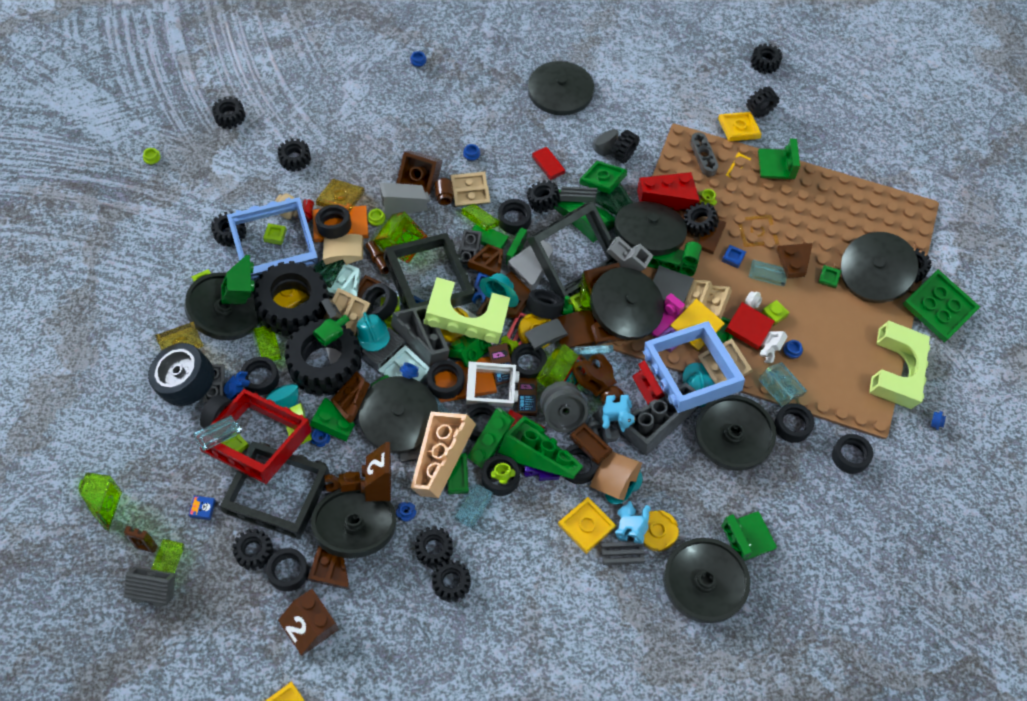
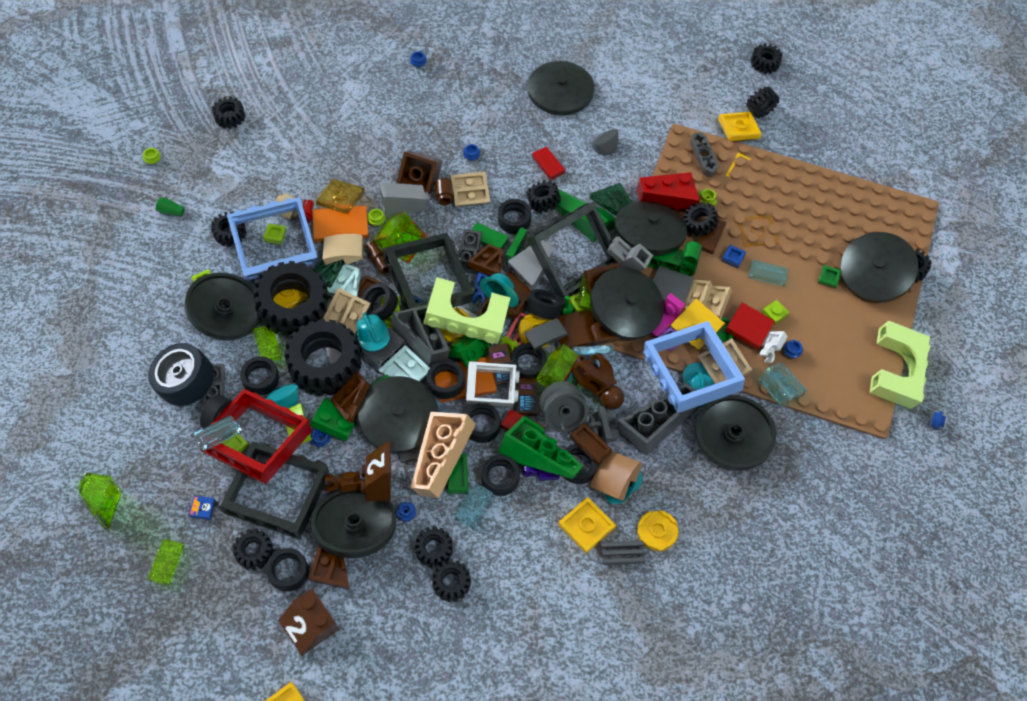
dark grey brick [123,567,176,607] -> none
reddish brown tile [124,526,158,553] -> none
clear yellow tile [155,322,204,350] -> none
green slope [221,255,254,304] -> none
blue plate [224,371,250,400] -> none
black tyre [278,138,311,172] -> none
green piece [313,315,350,347] -> none
black tyre [315,205,352,239] -> none
dark grey tile [321,298,342,321] -> none
blue plate [399,363,419,379] -> none
clear neon green tile [461,204,500,231] -> none
green plate [467,407,515,468] -> none
lime plate [491,463,515,484] -> none
dark grey tile [560,186,597,203] -> none
green tile [579,161,627,194] -> none
medium azure animal [602,395,635,432] -> none
black tyre [610,130,640,164] -> none
medium azure animal [615,501,651,544] -> none
red bracket [632,360,665,405] -> none
pearl dark grey dish [663,538,750,623] -> none
green bracket [721,511,777,561] -> none
white plate [745,291,762,309] -> none
green bracket [758,138,800,179] -> none
black tyre [774,403,815,443] -> none
reddish brown wing [777,243,812,278] -> none
black tyre [832,434,874,474] -> none
green plate [903,269,980,343] -> none
none -> green cone [156,197,185,217]

